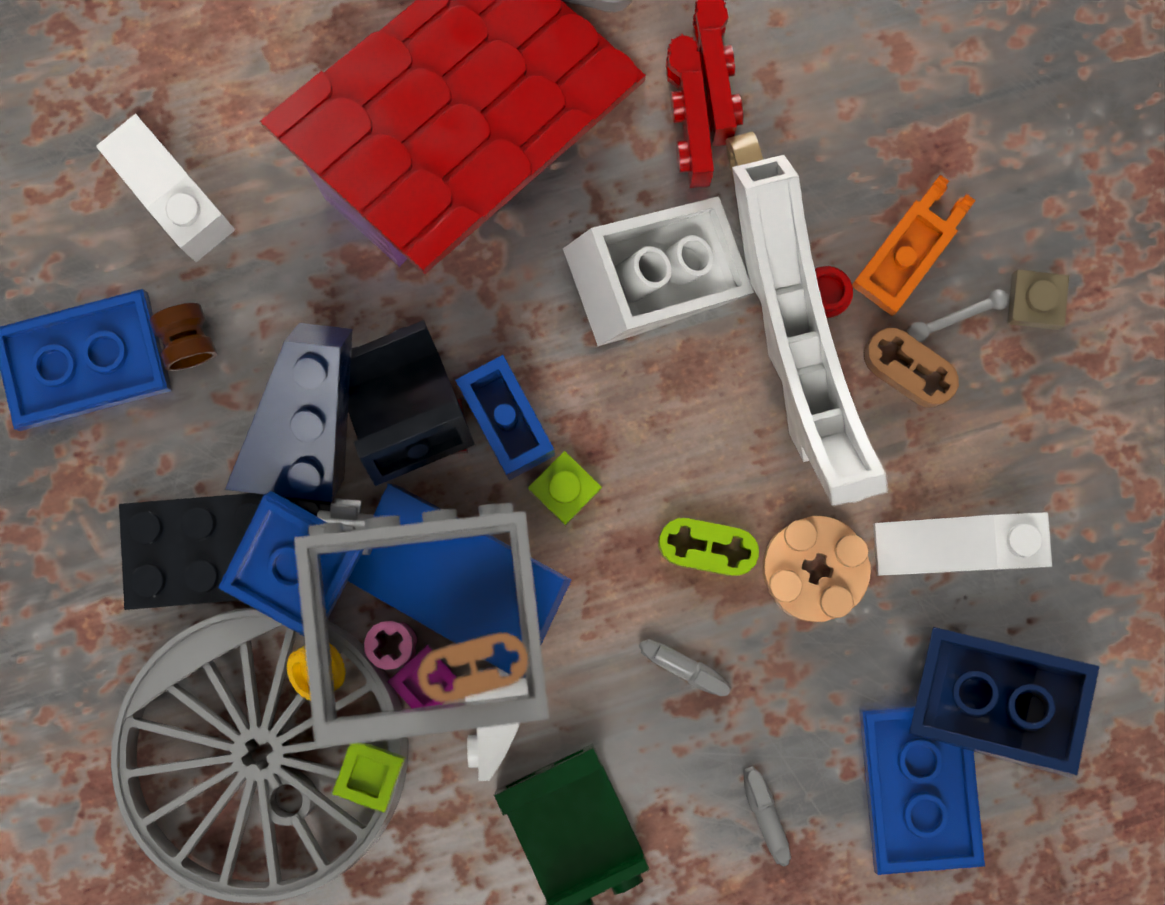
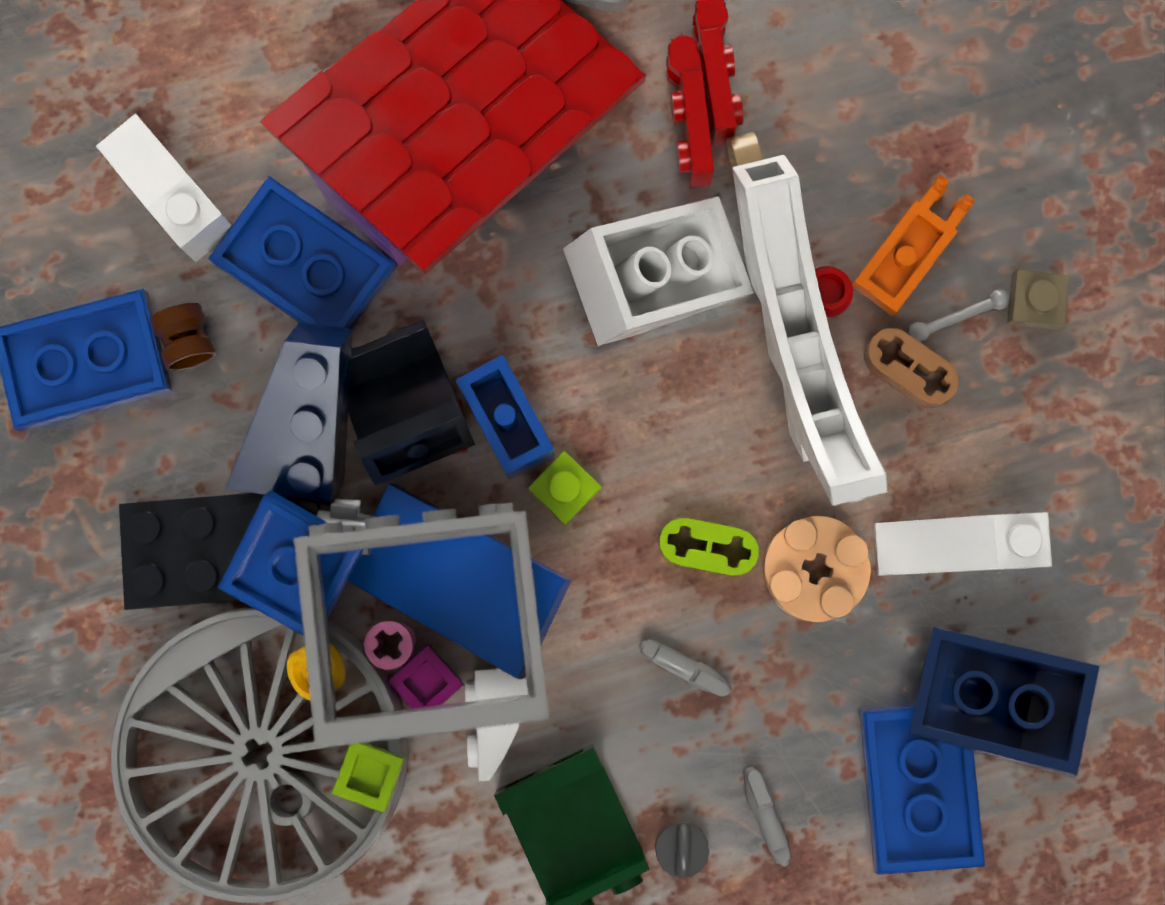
medium nougat beam [418,633,528,702] -> none
none -> blue tile [208,176,397,329]
none -> dark grey tile [655,820,709,879]

